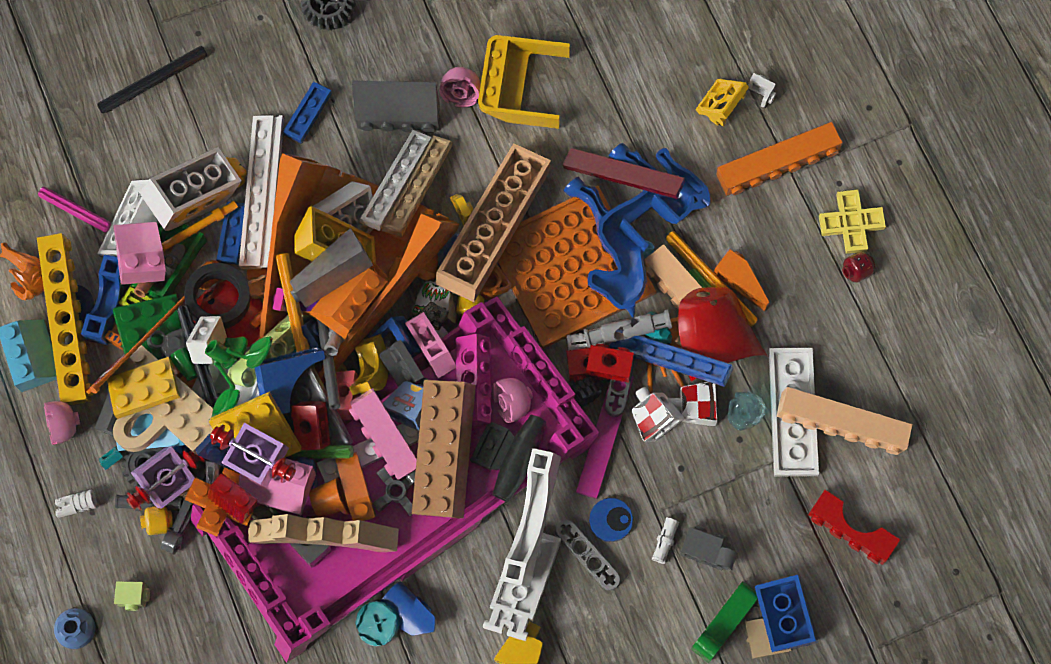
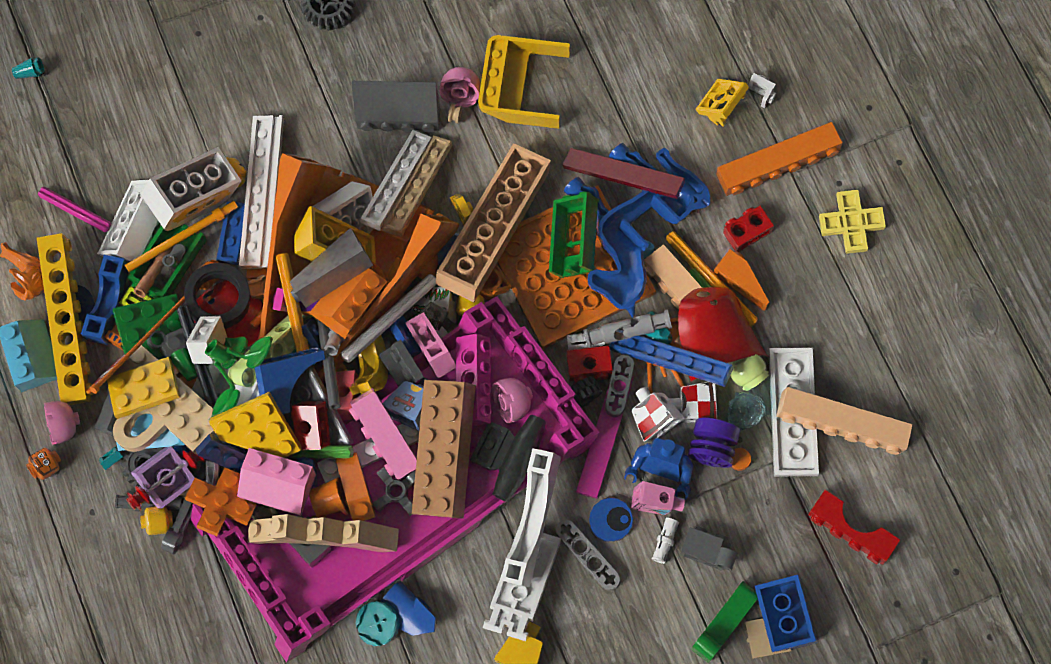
medium blue piece [54,608,96,649] -> none
white hinge [55,489,97,518] -> none
black axle [97,46,207,114] -> none
bright pink slope [114,222,166,285] -> none
yellowish green brick [114,581,150,611] -> none
red brick [207,473,258,524] -> none
lavender brick [210,423,296,488] -> none
blue plate [283,81,332,144] -> none
red brick [586,343,634,383] -> none
dark red head [842,252,875,283] -> none
none -> teal cone [12,57,45,79]
none -> orange head [26,448,61,480]
none -> white axle [341,274,436,363]
none -> tan bush [448,104,462,124]
none -> green door [549,192,600,278]
none -> blue torso [624,438,693,500]
none -> bright pink torso [630,481,685,515]
none -> dark purple wheel [688,418,740,468]
none -> red brick [723,206,774,252]
none -> yellowish green piece [730,354,769,391]
none -> orange tile [731,448,751,471]

